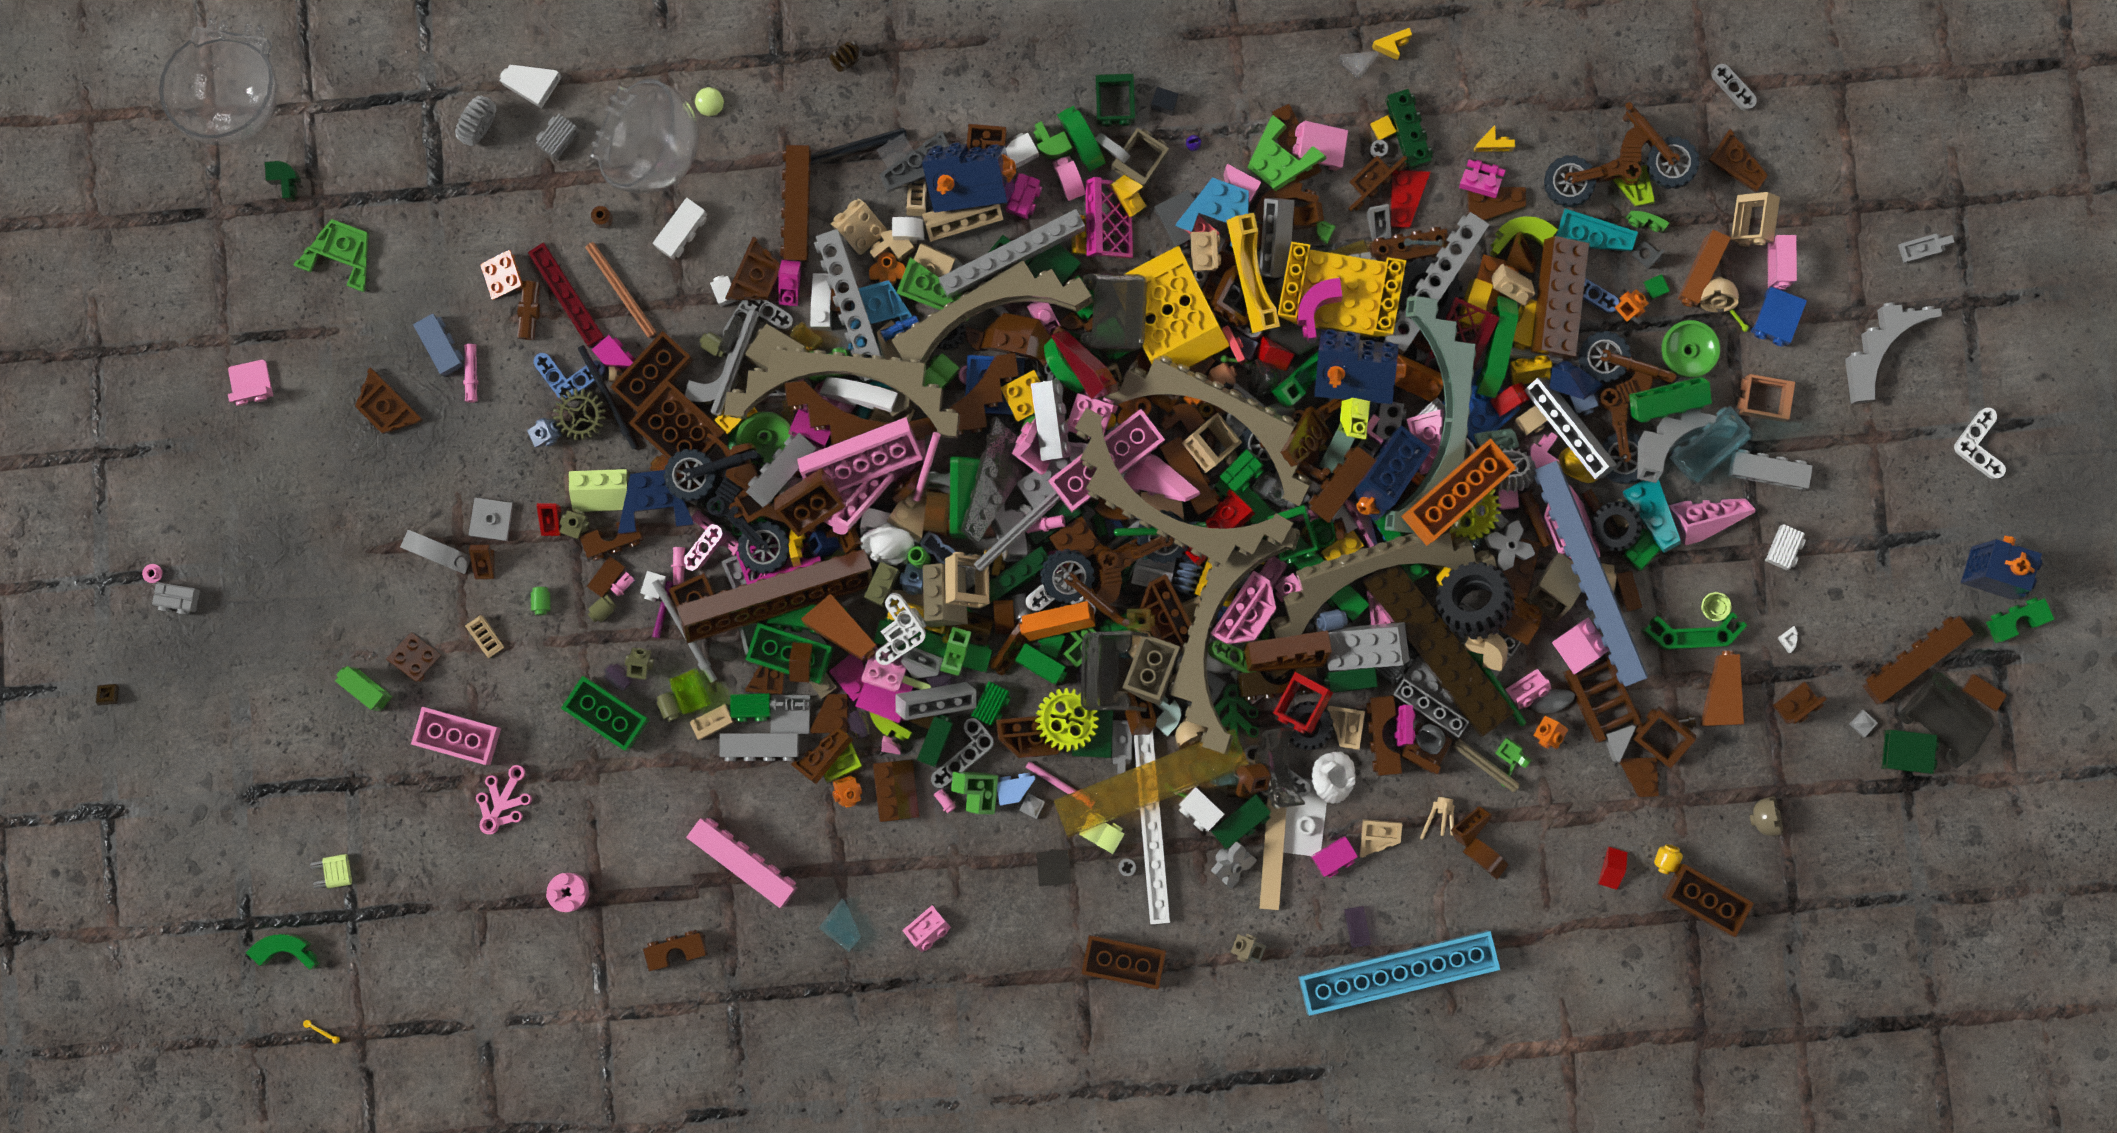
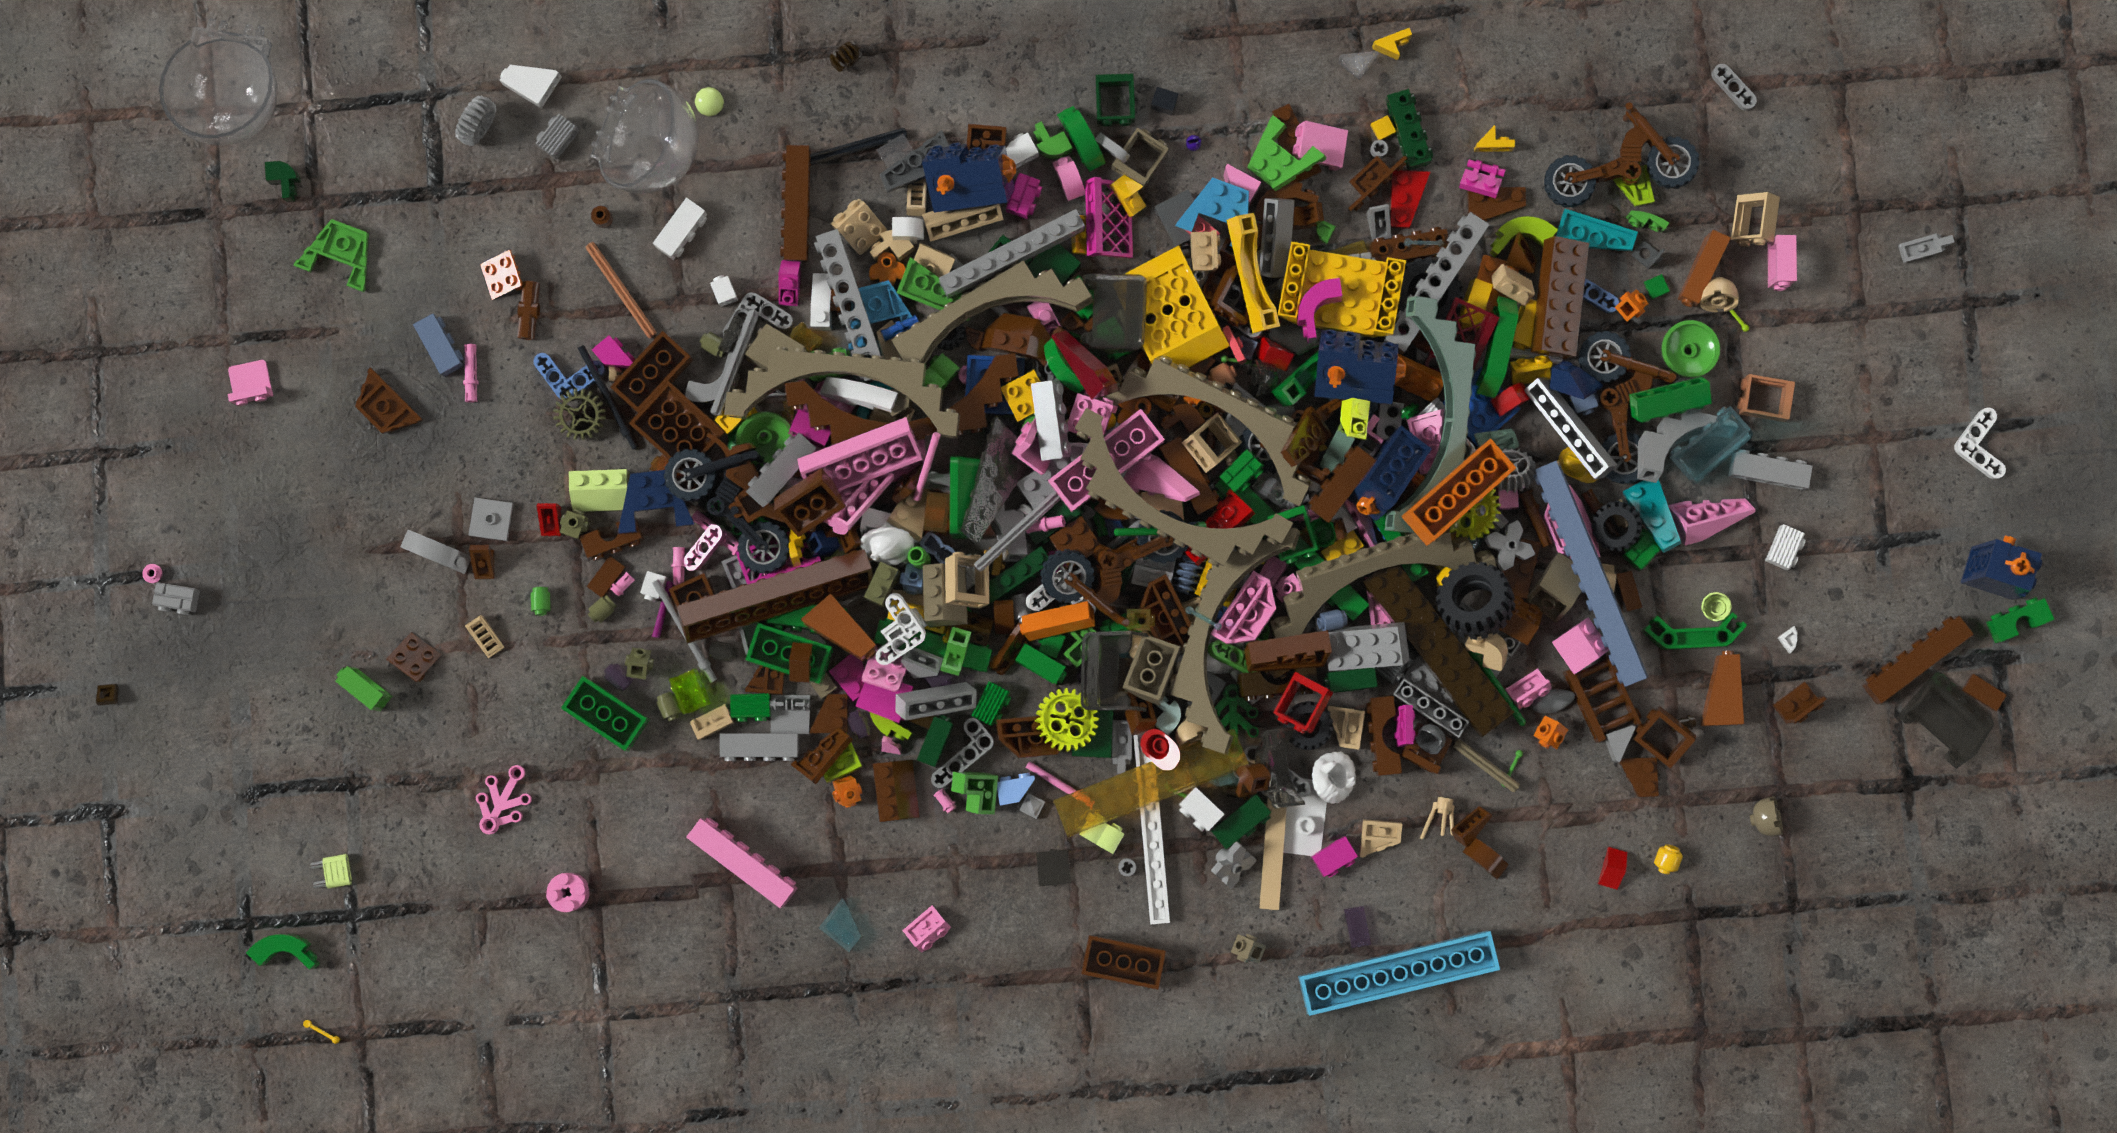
bright pink brick [411,707,501,765] -> none
sand blue brick [527,418,563,447] -> none
dark red tile [528,242,605,348] -> none
reddish brown arch [643,930,708,971] -> none
reddish brown wing [725,236,781,300] -> none
yellowish green tile [902,675,932,690] -> none
bright green plate [1495,737,1532,768] -> none
tan brick [1515,405,1548,436] -> none
bright pink brick [1528,432,1559,469] -> none
reddish brown brick [1661,864,1754,938] -> none
reddish brown wing [1708,129,1768,192] -> none
blue panel [1751,287,1807,347] -> none
light grey arch [1845,302,1942,404] -> none
light grey tile [1849,710,1878,737] -> none
dark green brick [1881,729,1939,774] -> none
none -> red piece [1140,729,1181,770]
none -> clear light blue hinge [1186,606,1222,630]
none -> green axle [1401,403,1420,420]

